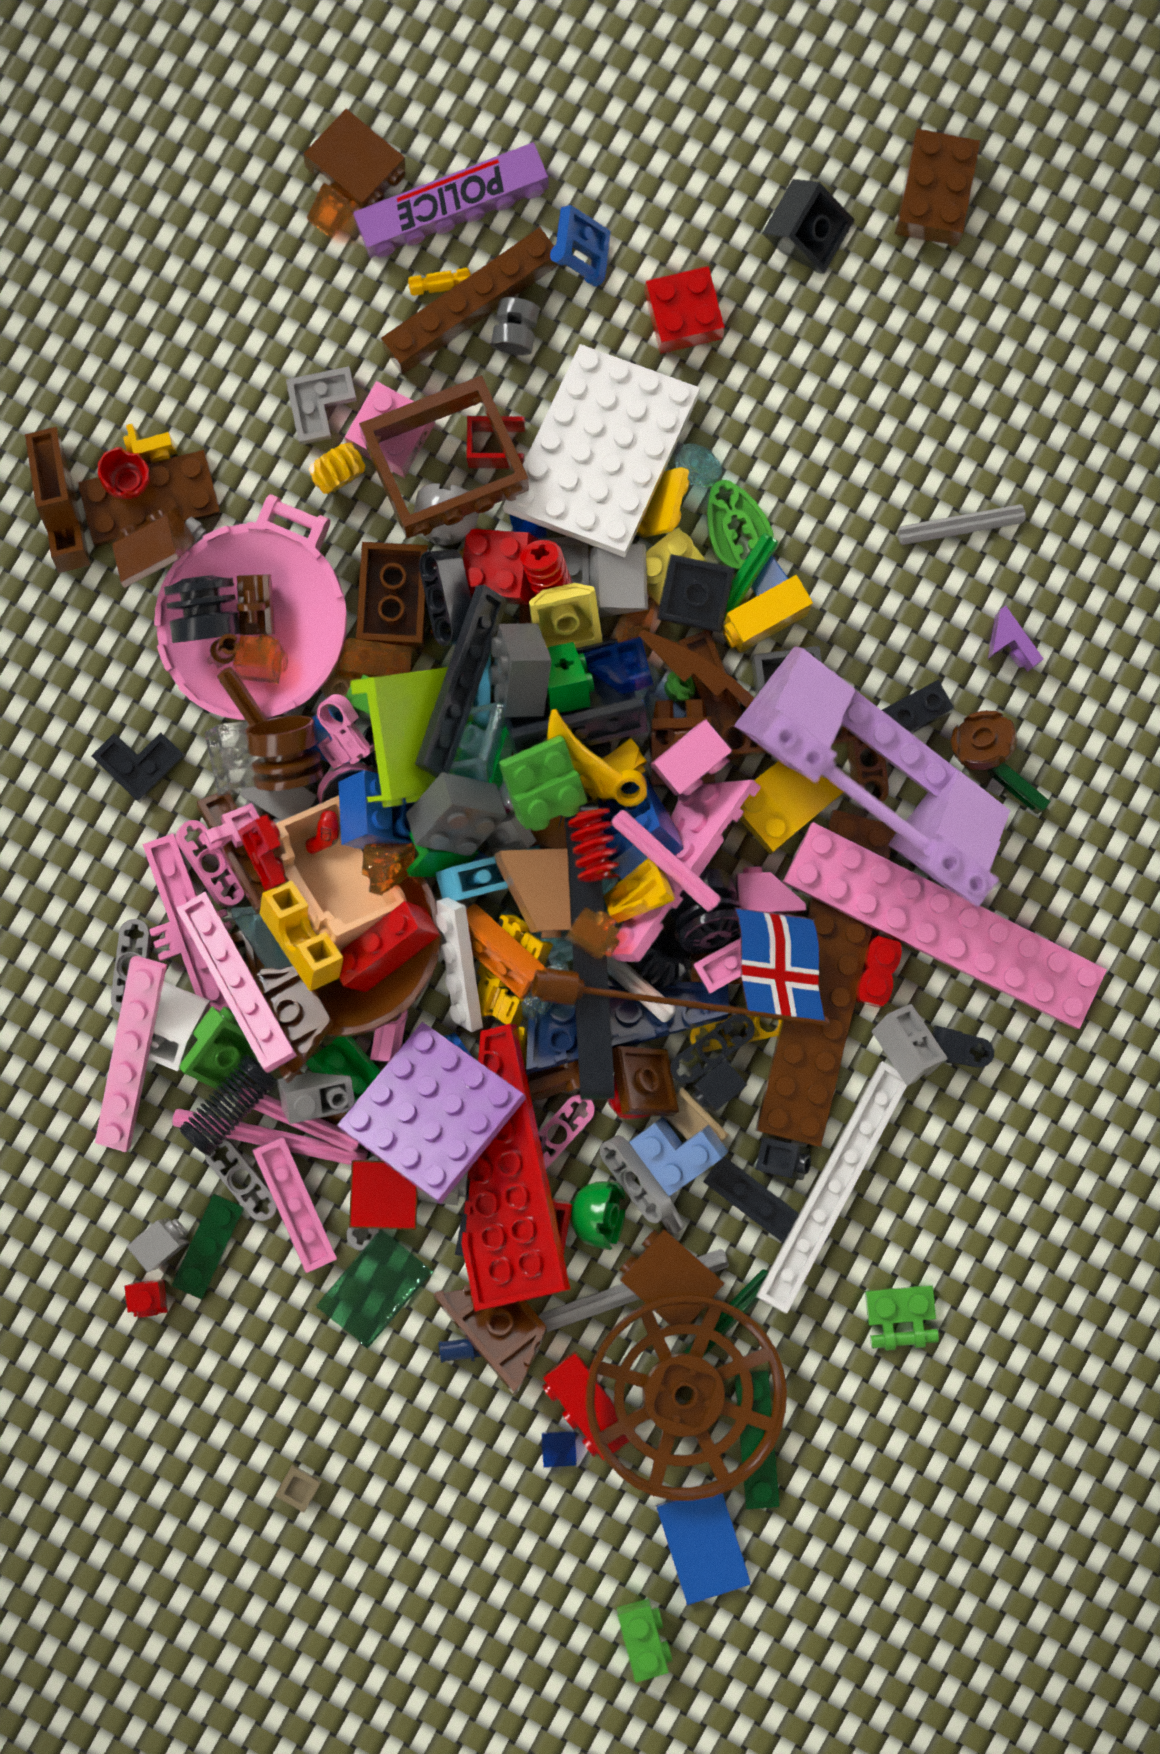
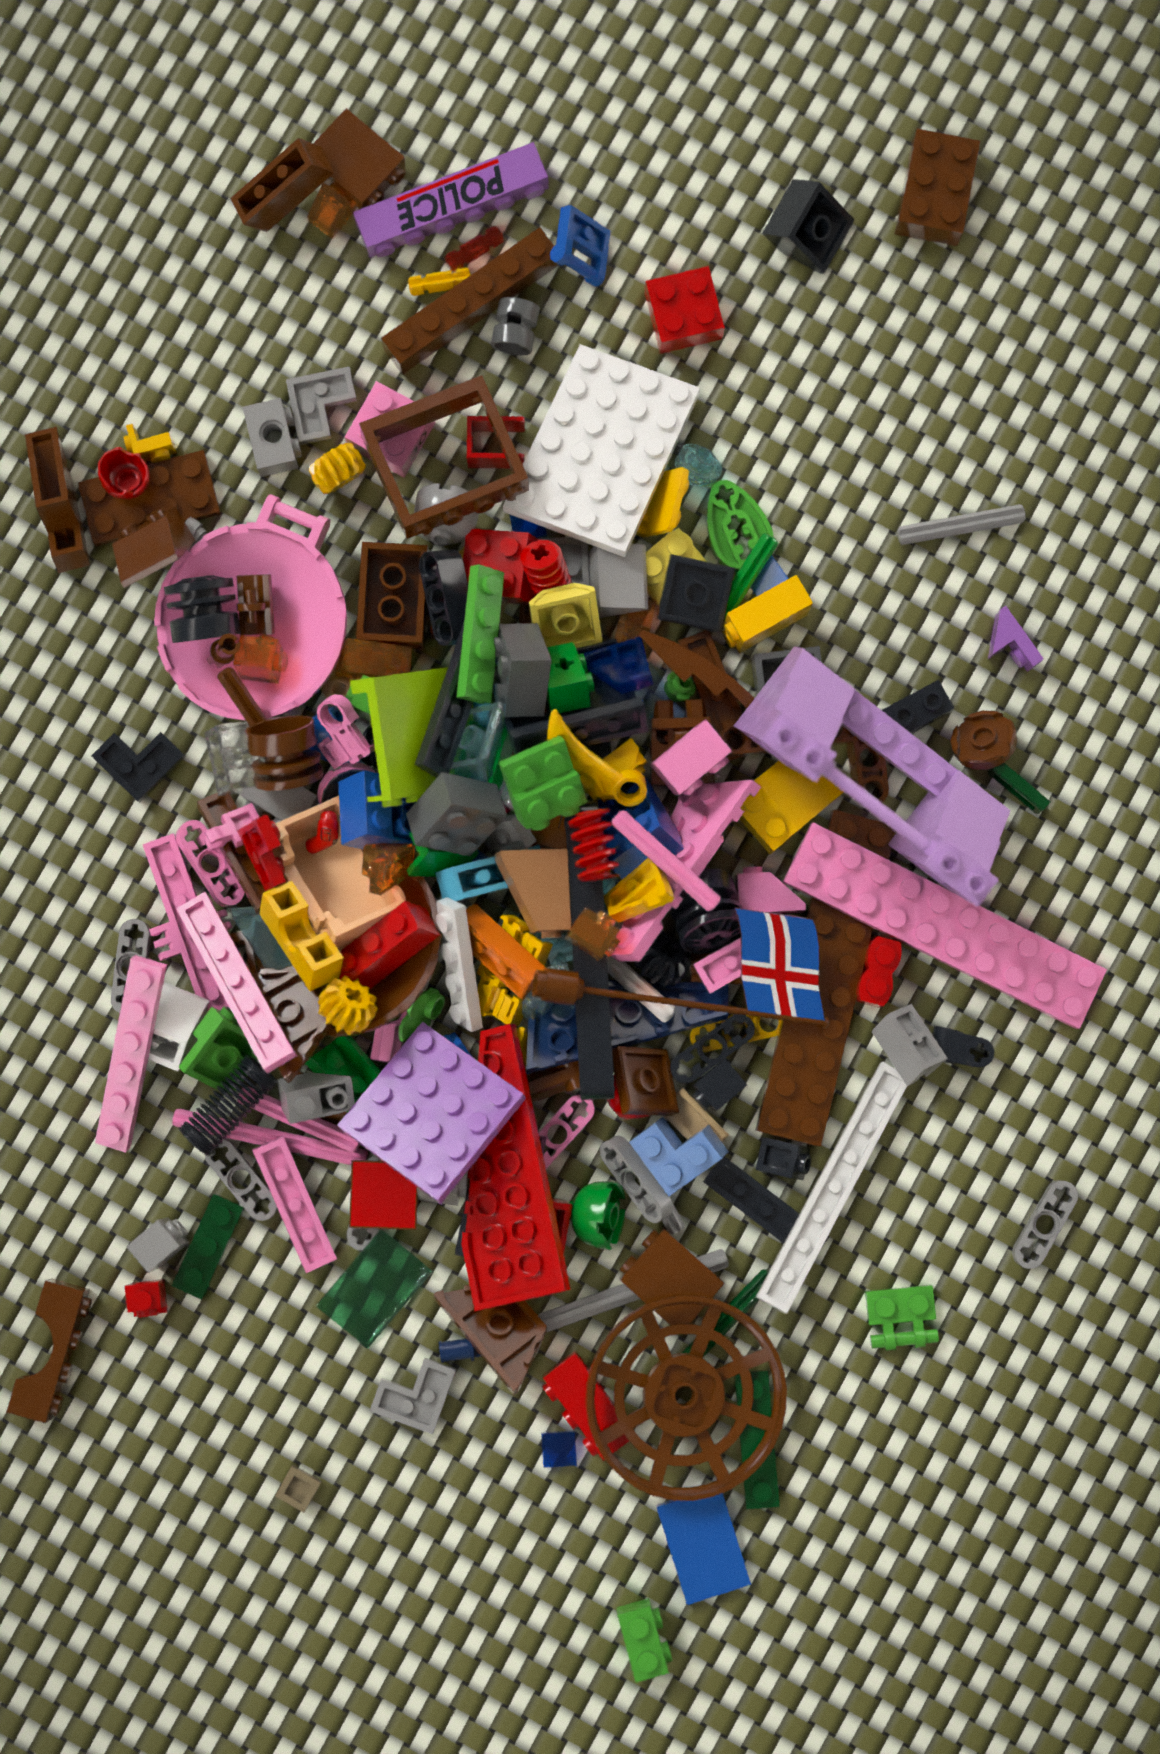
none -> reddish brown arch [6,1278,92,1423]
none -> reddish brown brick [230,138,335,232]
none -> light grey brick [243,398,302,477]
none -> yellow gear [318,976,377,1035]
none -> light grey plate [370,1358,456,1434]
none -> bright green plate [398,987,445,1043]
none -> clear red axle [444,226,504,272]
none -> bright green plate [457,565,505,704]
none -> light grey beam [1012,1180,1078,1269]

